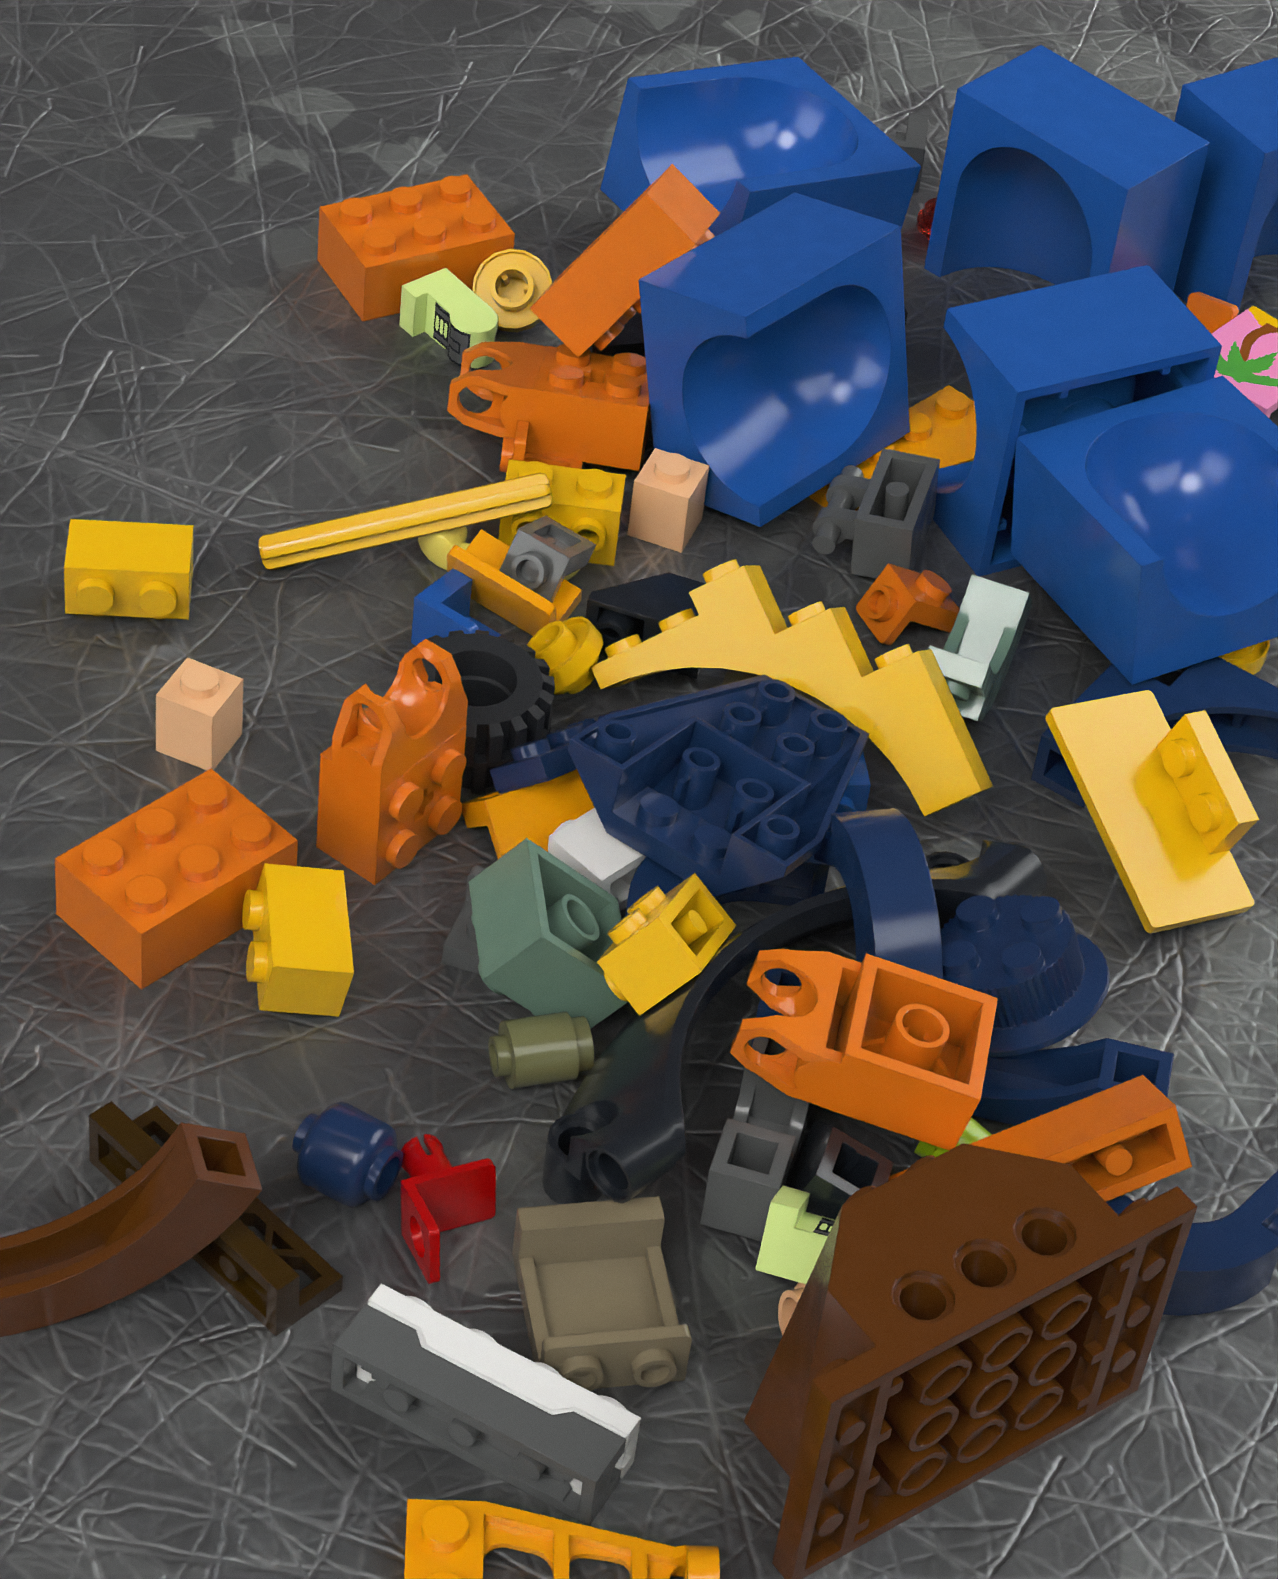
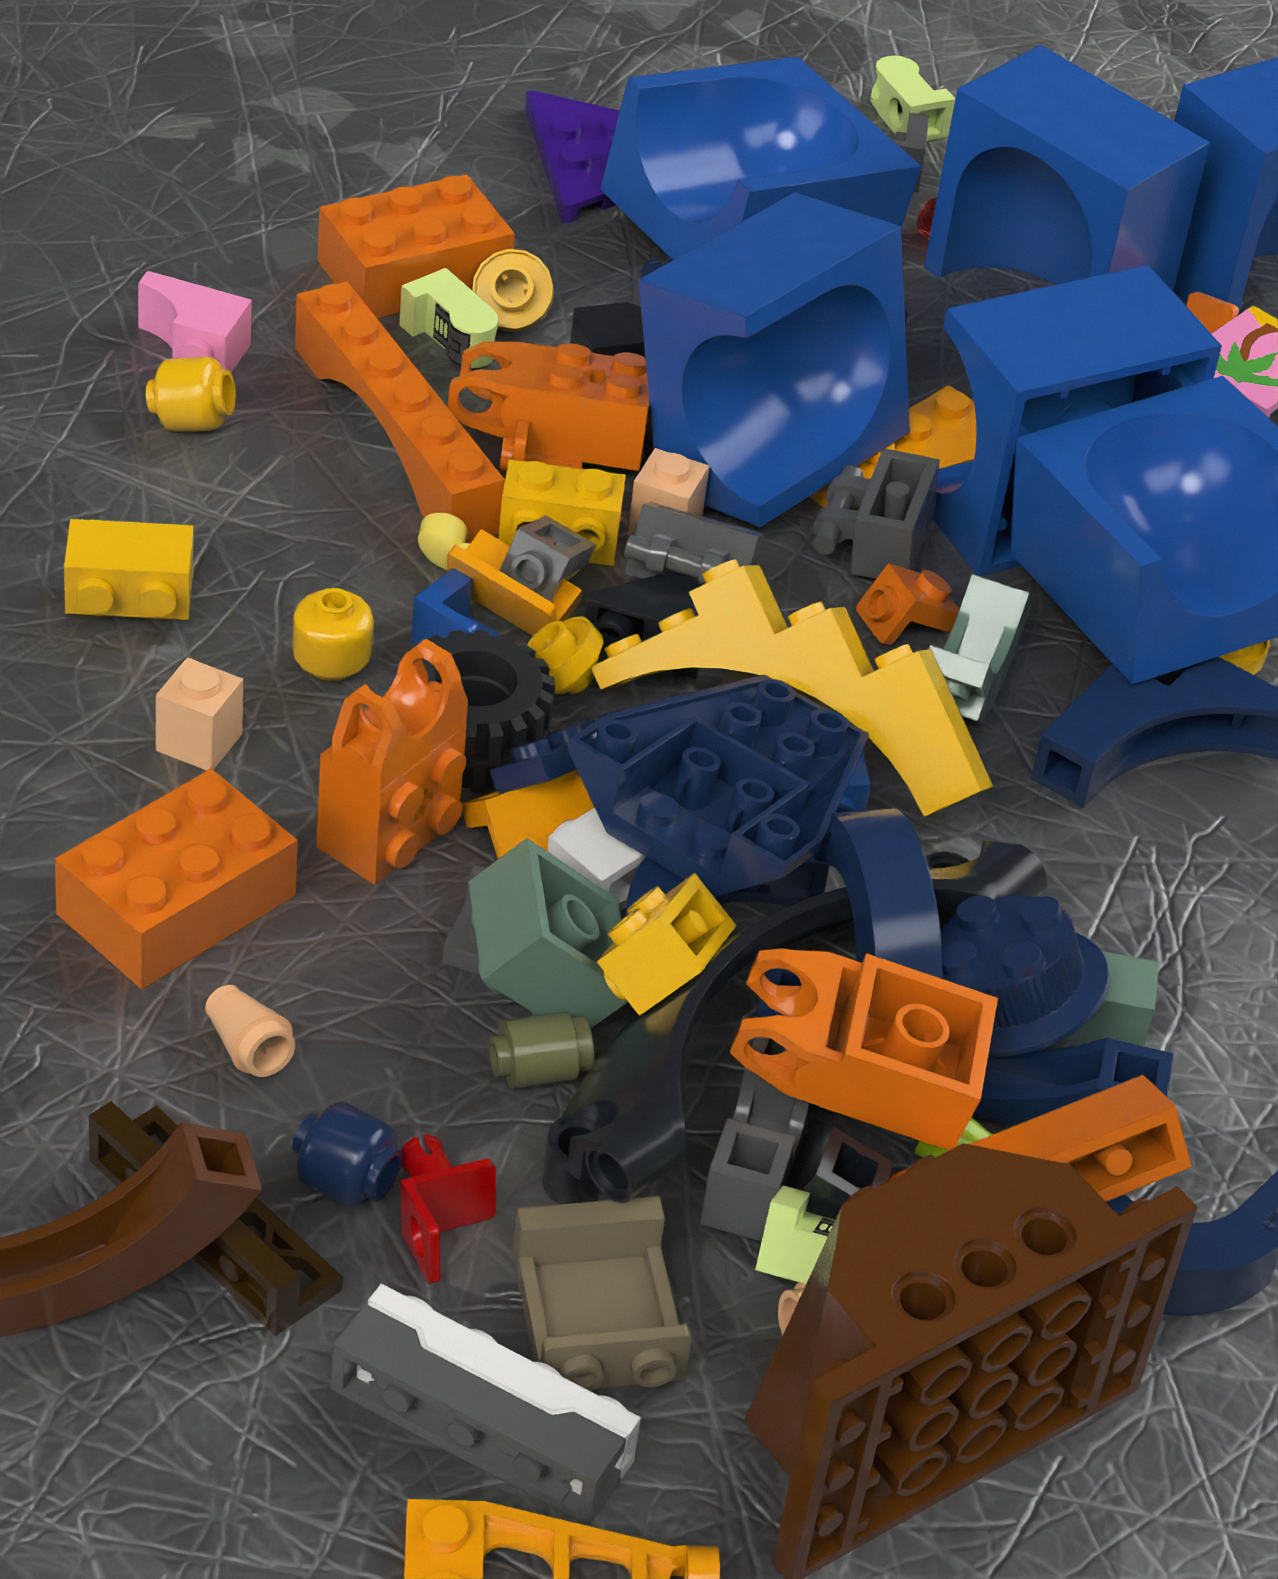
yellow brick [242,863,354,1017] -> none
yellow axle [258,472,552,570] -> none
orange brick [530,164,720,358] -> none
yellow bracket [1045,690,1259,934] -> none
none -> bright pink arch [138,271,252,373]
none -> yellow head [146,356,236,433]
none -> light nougat cone [205,985,295,1077]
none -> yellow head [292,588,374,681]
none -> orange arch [295,281,505,543]
none -> dark purple wing [525,91,620,223]
none -> dark grey brick [624,502,765,586]
none -> yellowish green leg [870,56,956,141]
none -> sand green brick [1063,951,1159,1046]

